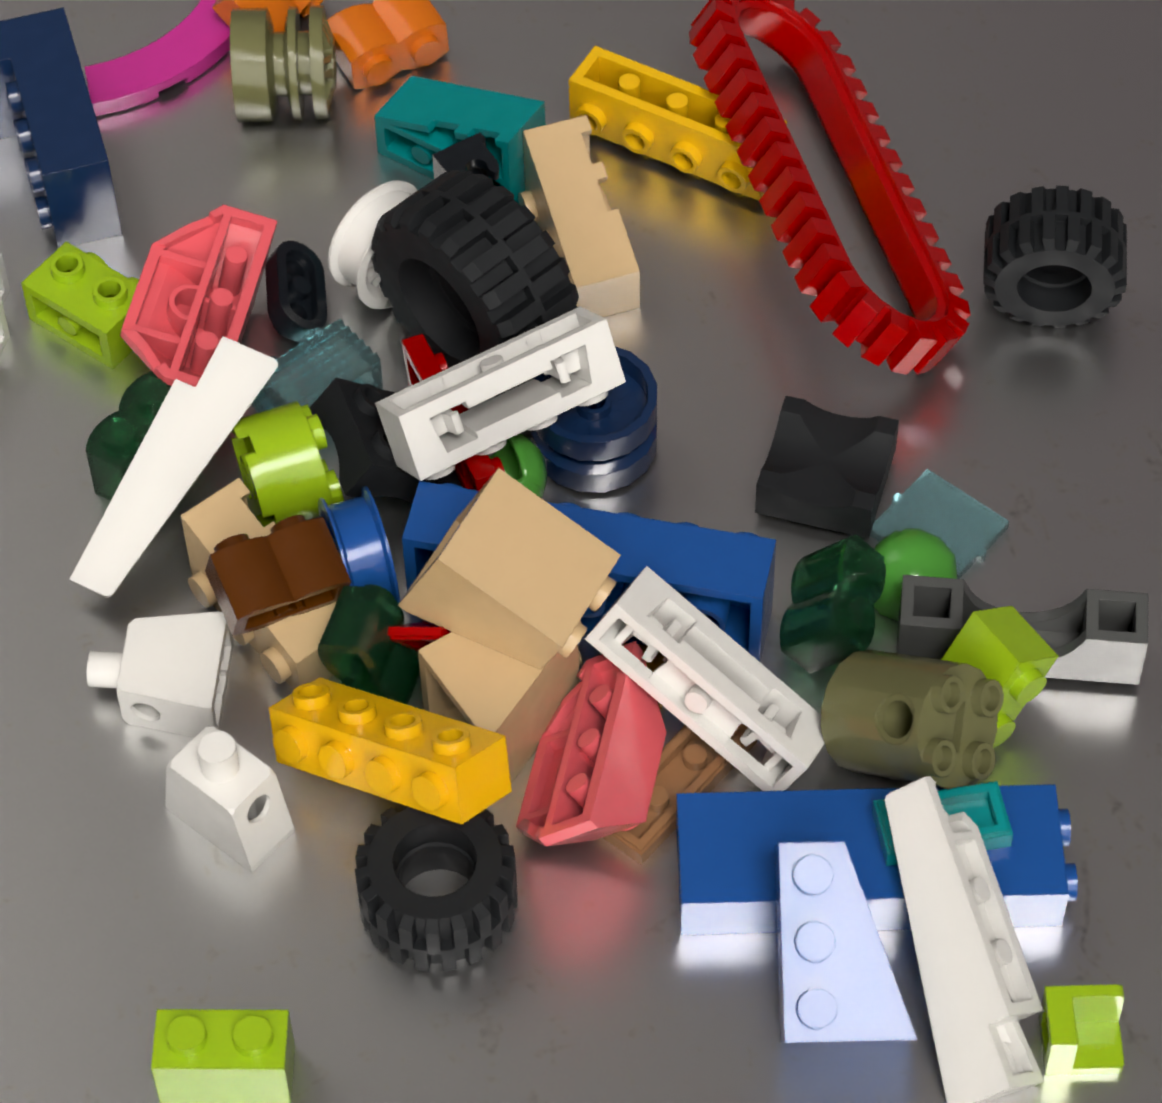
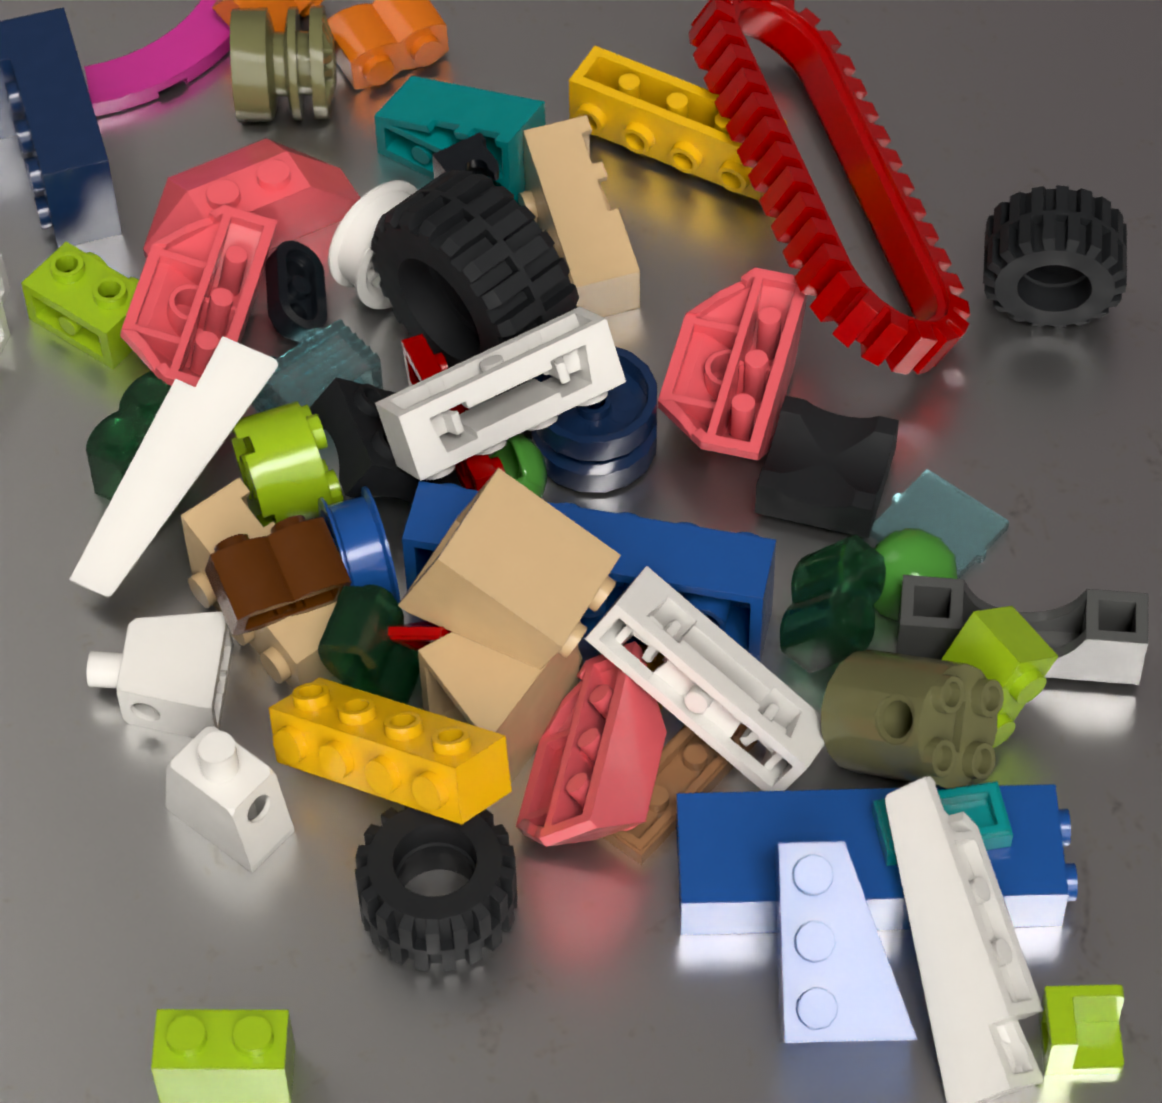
none -> coral wedge [143,138,360,259]
none -> coral wedge [658,267,808,461]

